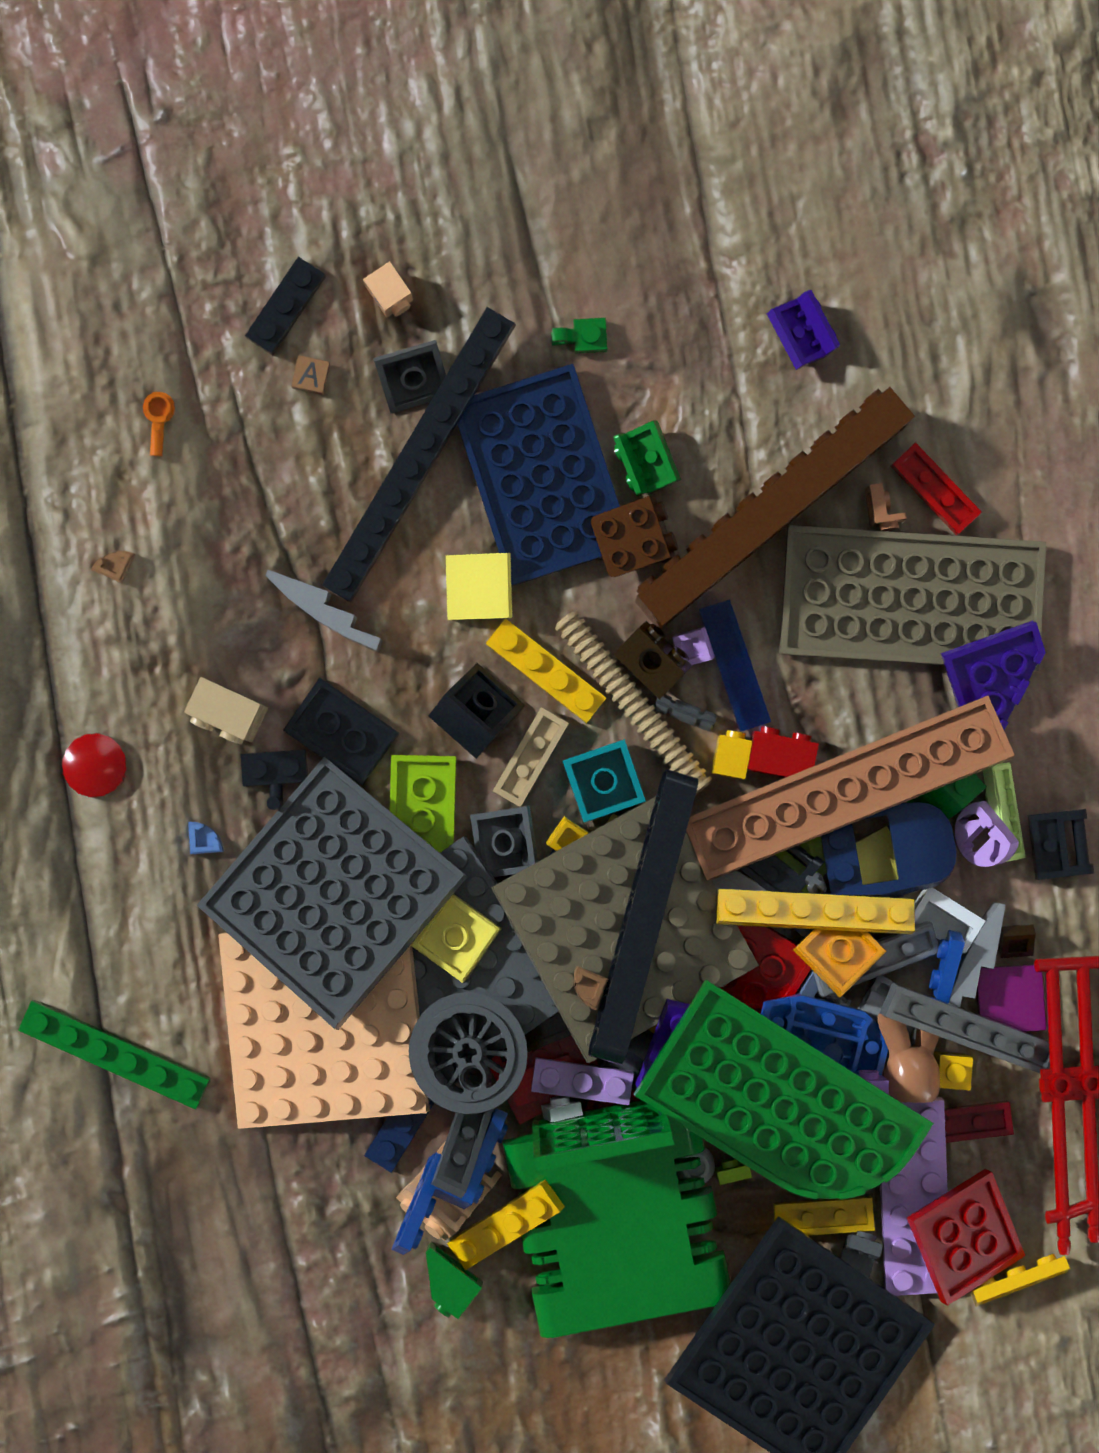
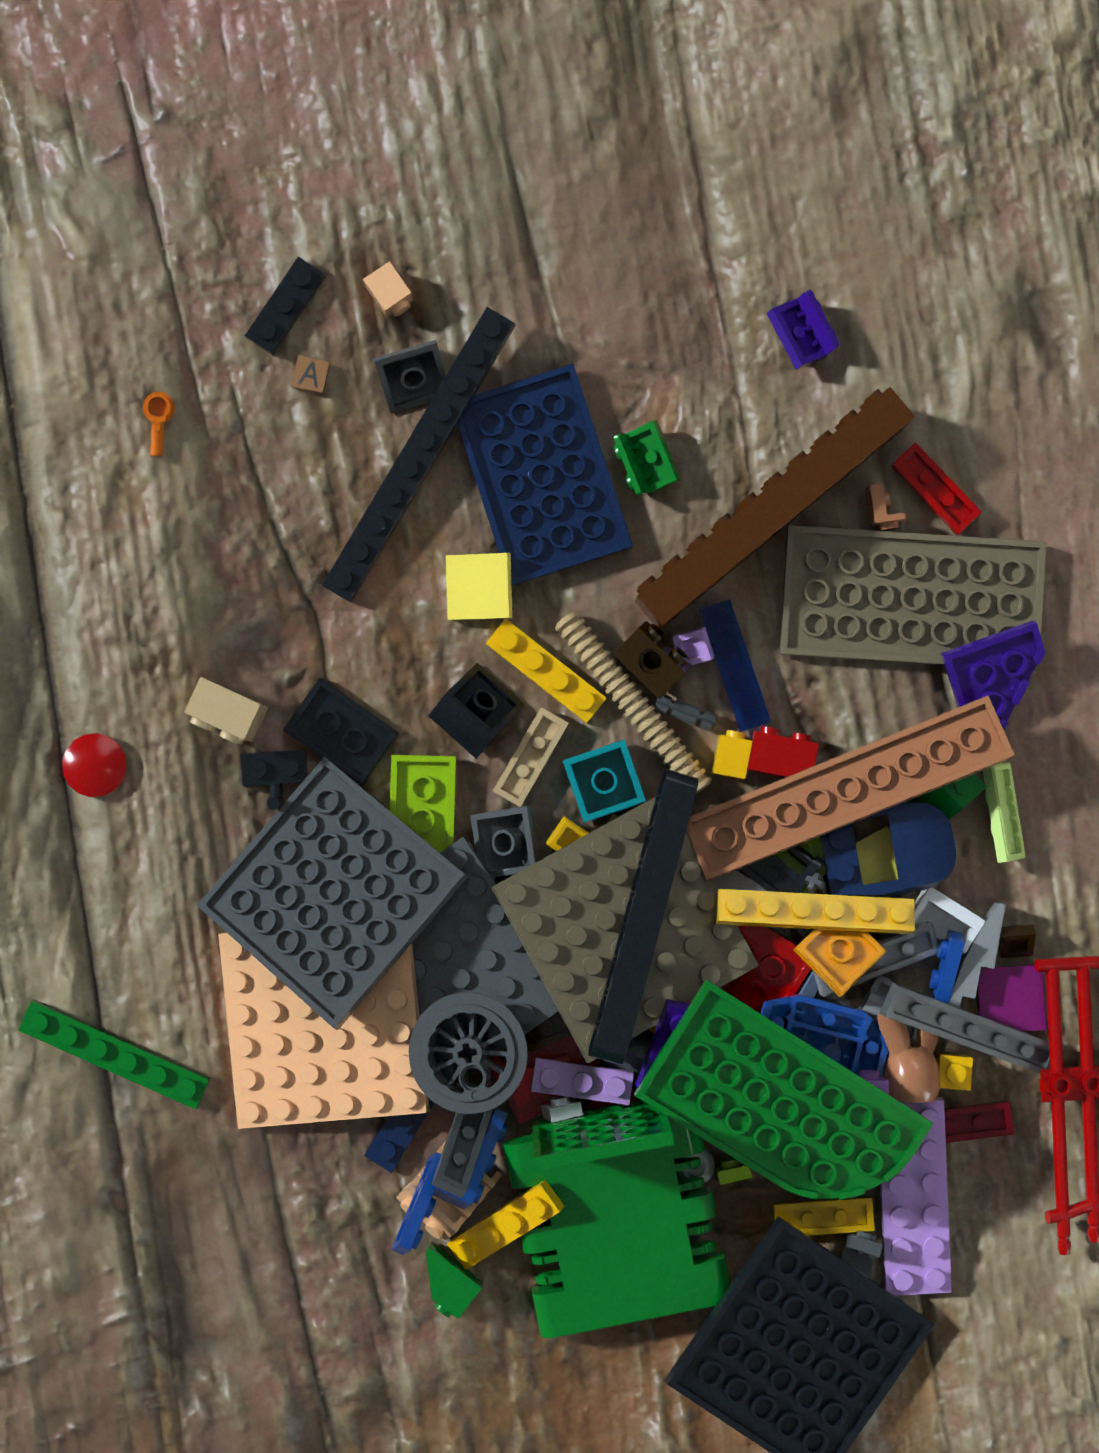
medium nougat tile [91,551,135,584] -> none
medium blue tile [188,822,224,854] -> none
light grey slope [265,570,383,653] -> none
light yellow tile [411,894,502,983] -> none
green plate [551,318,608,354] -> none
medium nougat tile [574,966,609,1010] -> none
reddish brown bracket [591,496,678,577] -> none
red plate [906,1169,1025,1306] -> none
lavender piece [955,801,1019,867] -> none
yellow plate [971,1254,1070,1307] -> none
black plate [1028,809,1094,880] -> none

